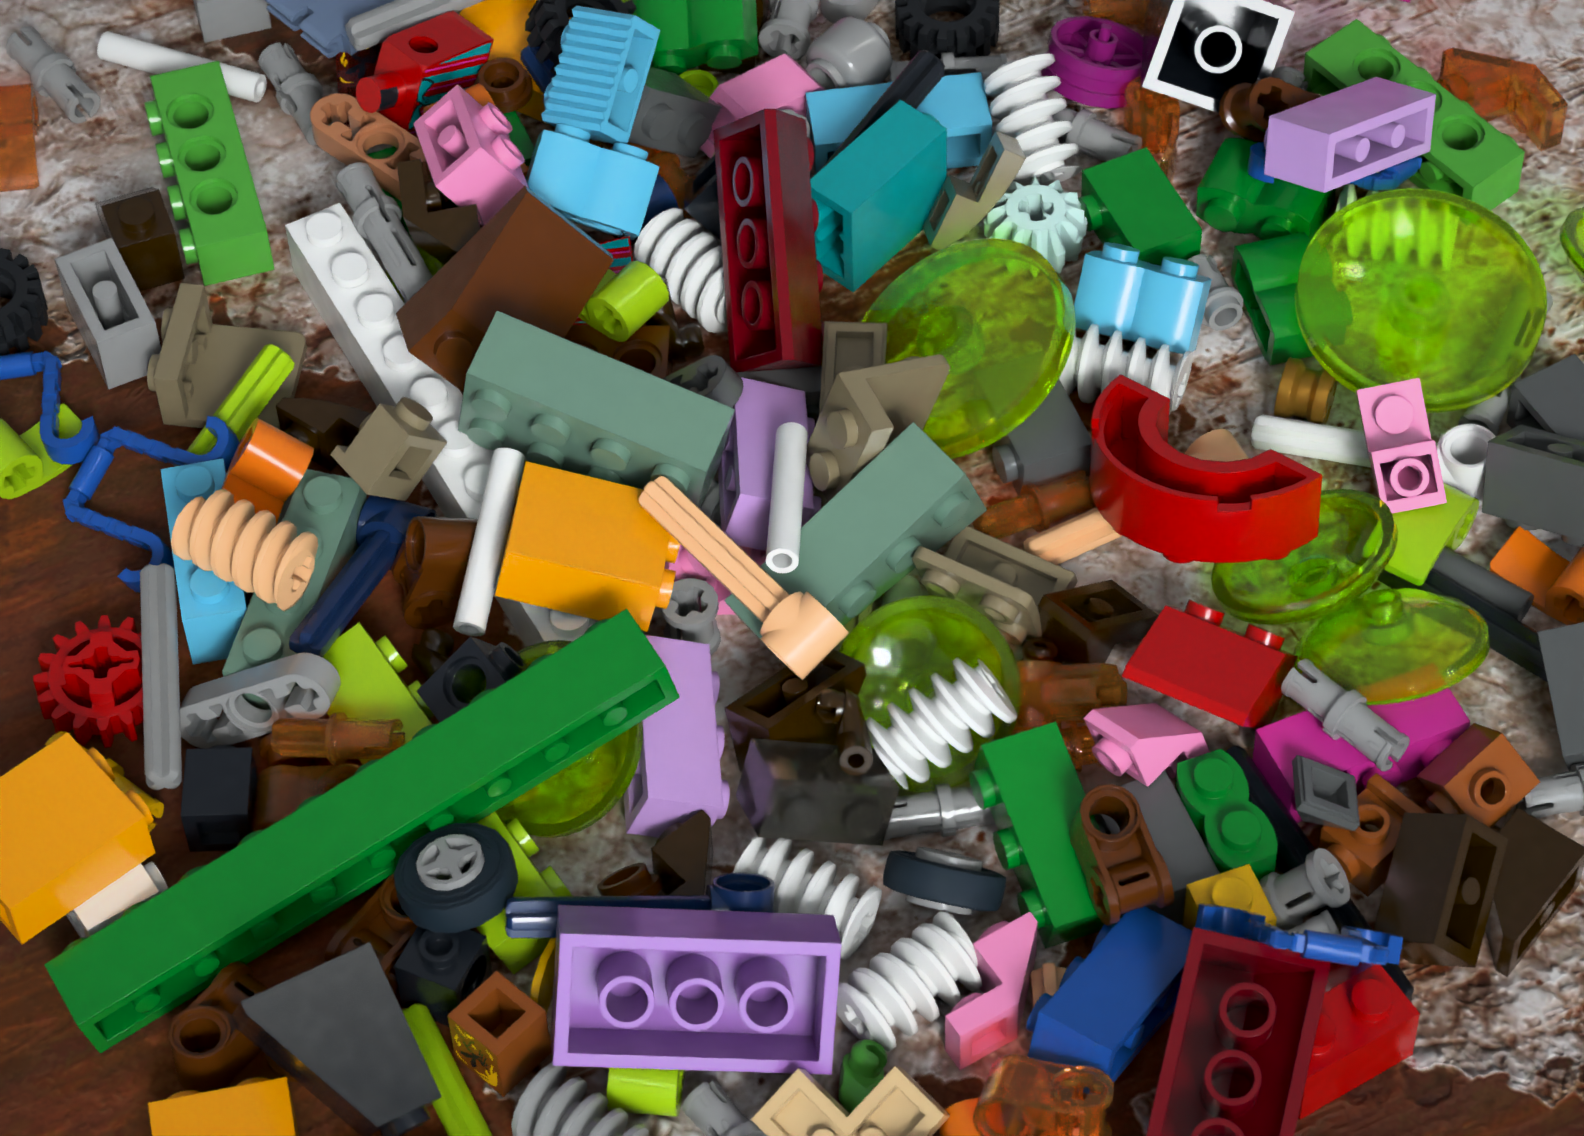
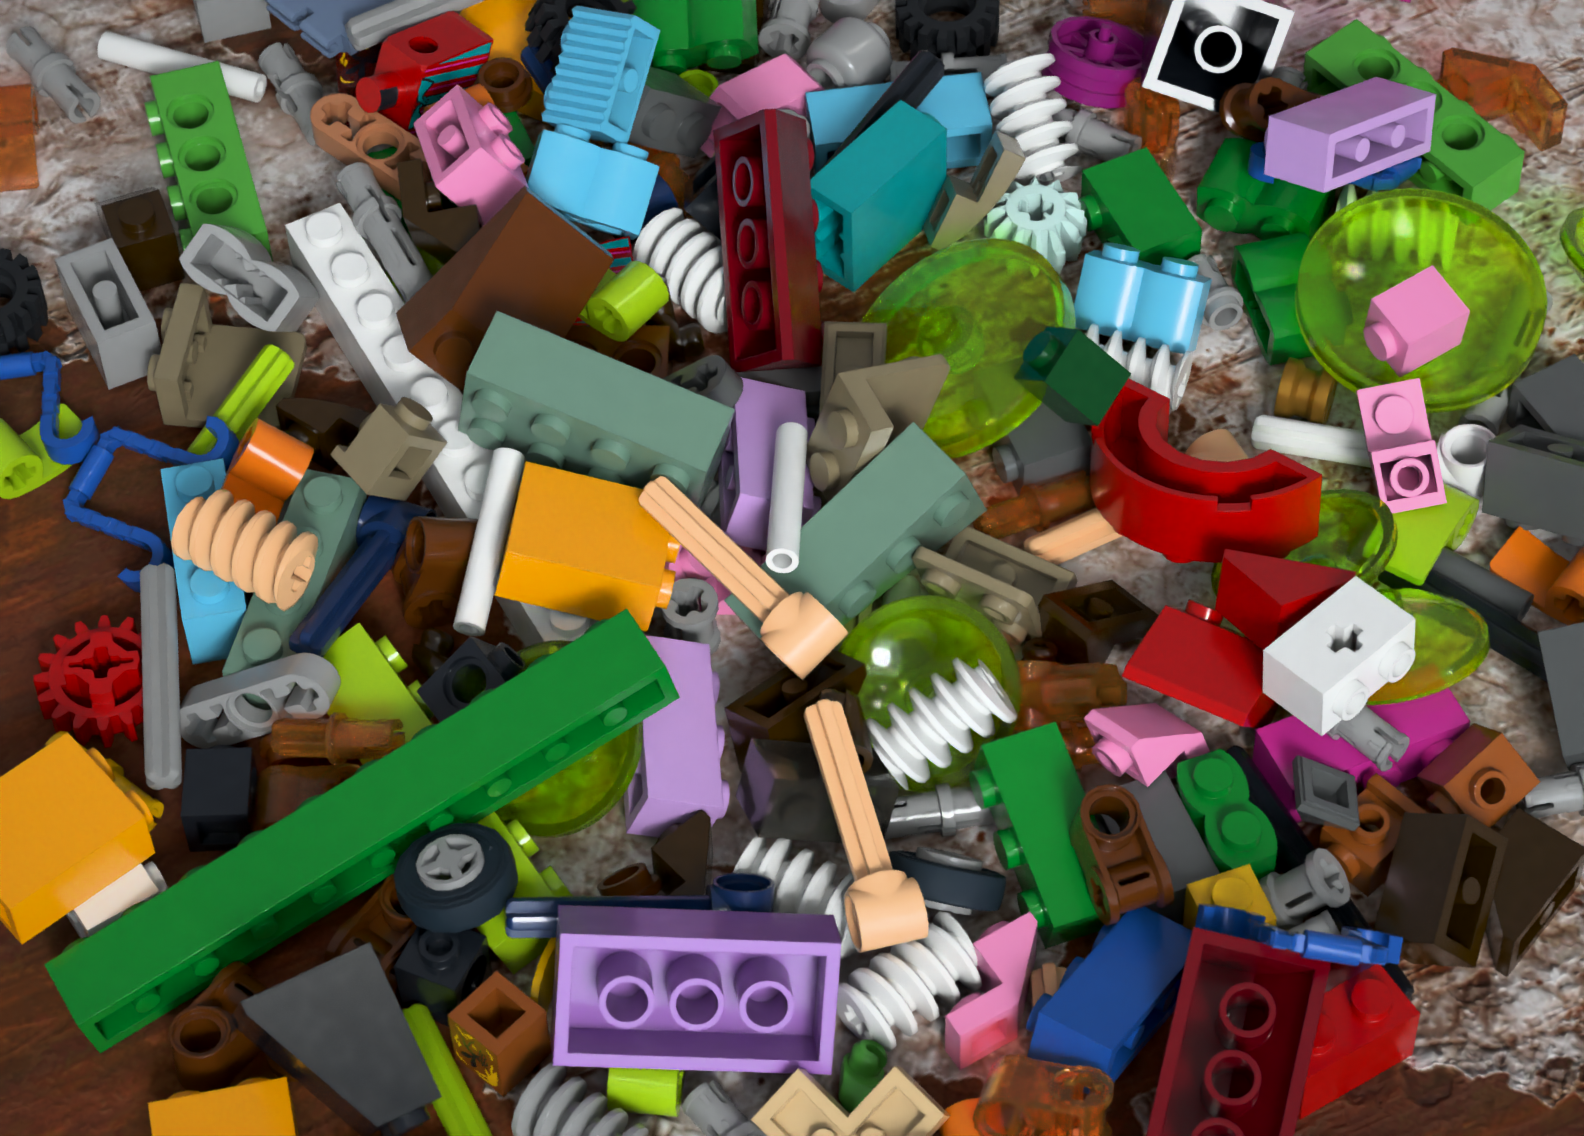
none -> light grey brick [179,223,320,332]
none -> light nougat axle [803,699,928,953]
none -> dark green brick [1013,326,1131,426]
none -> red slope [1215,549,1356,650]
none -> white brick [1263,576,1416,736]
none -> bright pink brick [1363,265,1470,378]

